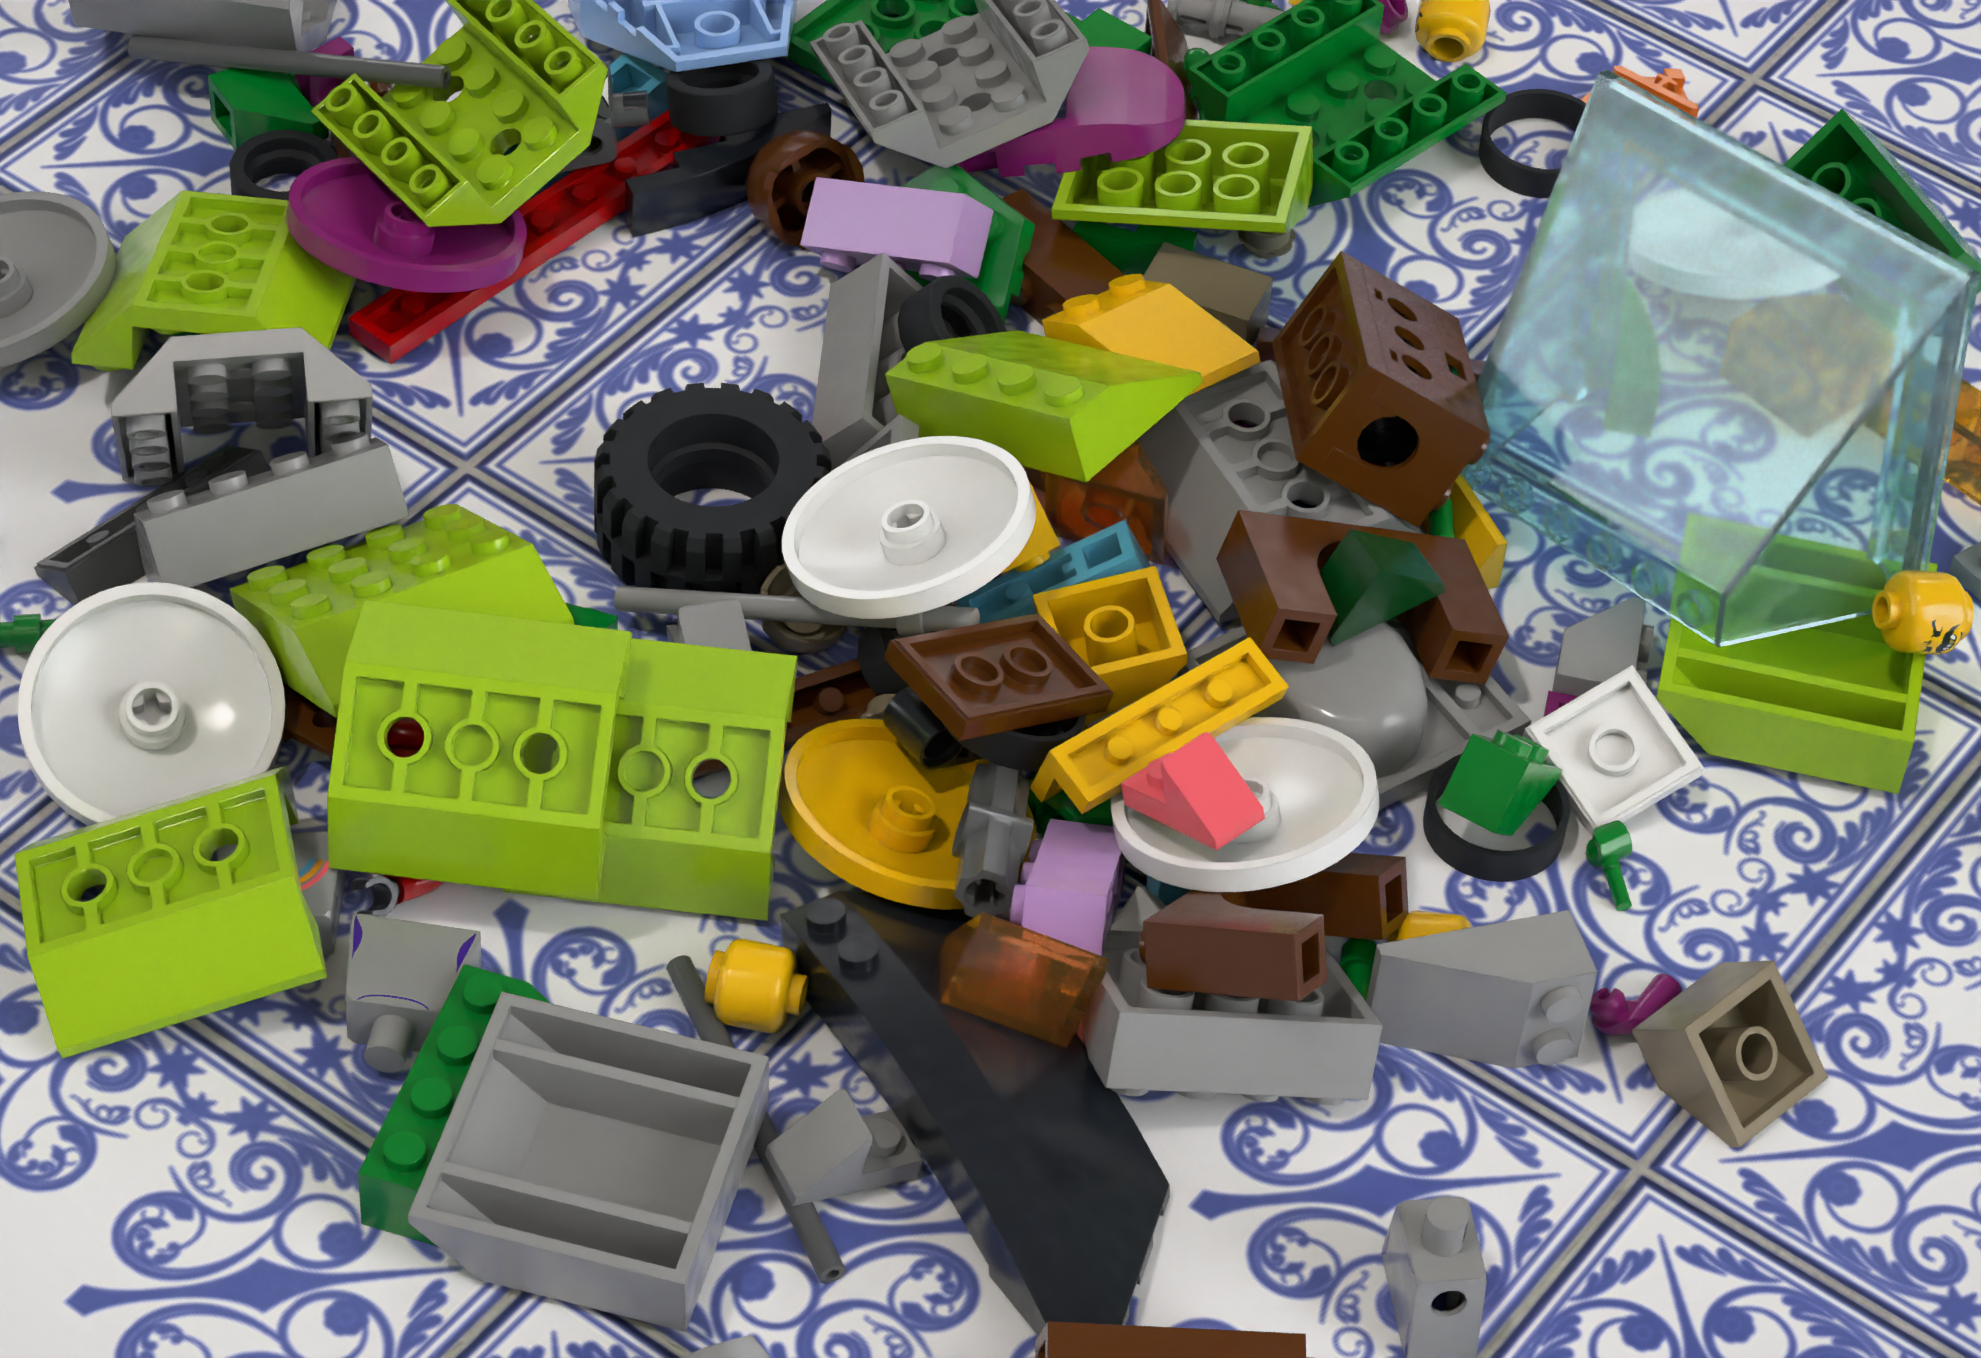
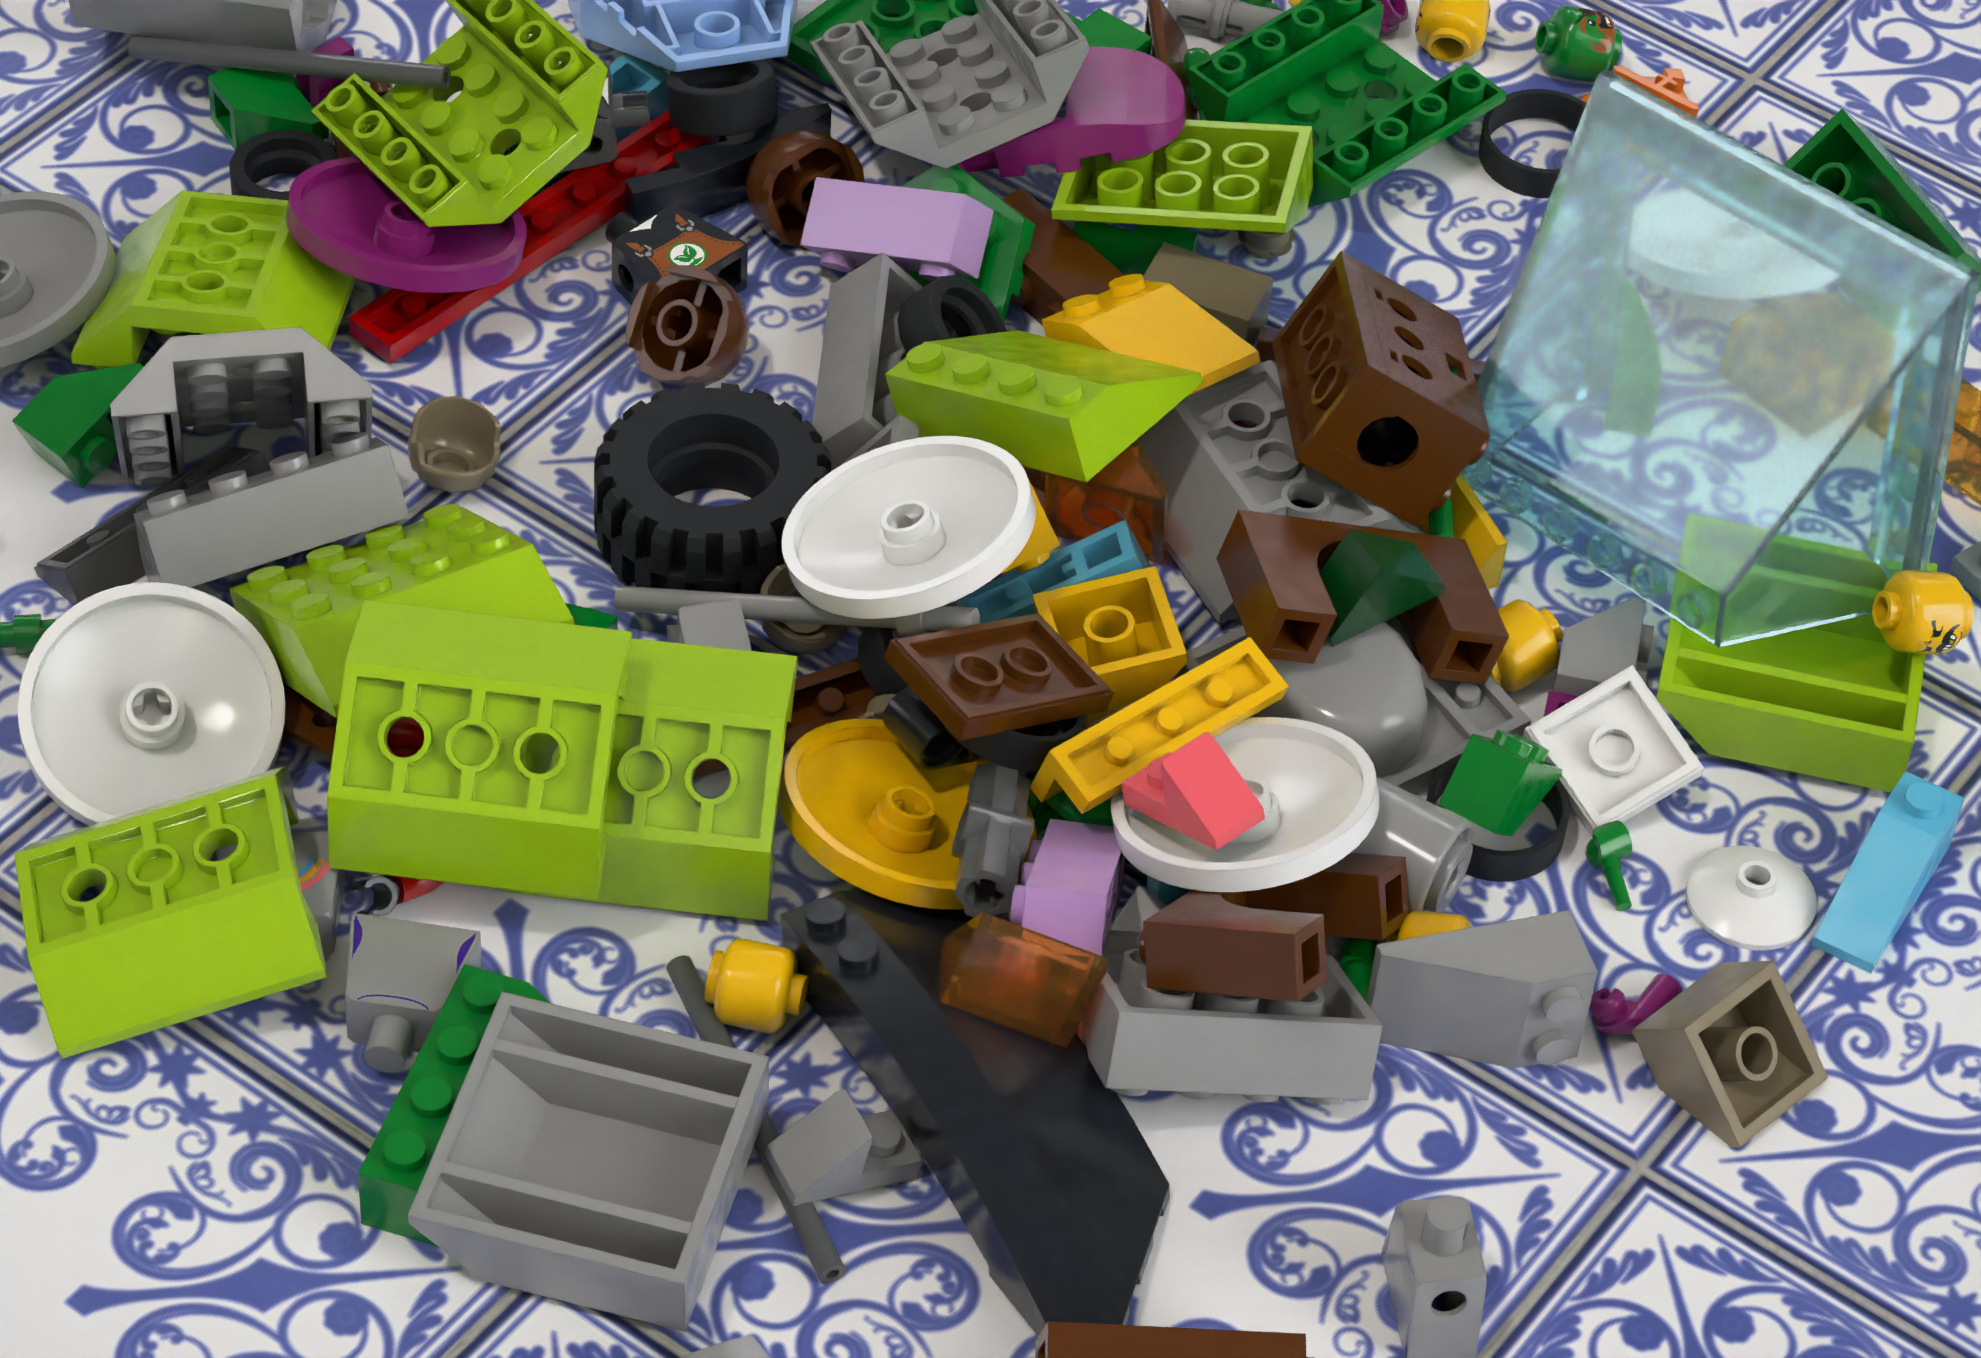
none -> green slope [12,363,144,488]
none -> dark tan hair [408,396,502,493]
none -> torso [605,206,748,305]
none -> reddish brown cylinder [625,265,750,388]
none -> light grey piece [1351,777,1473,913]
none -> yellow head [1490,599,1563,693]
none -> green head [1535,5,1622,82]
none -> white dish [1686,846,1817,951]
none -> medium azure slope [1811,771,1965,974]

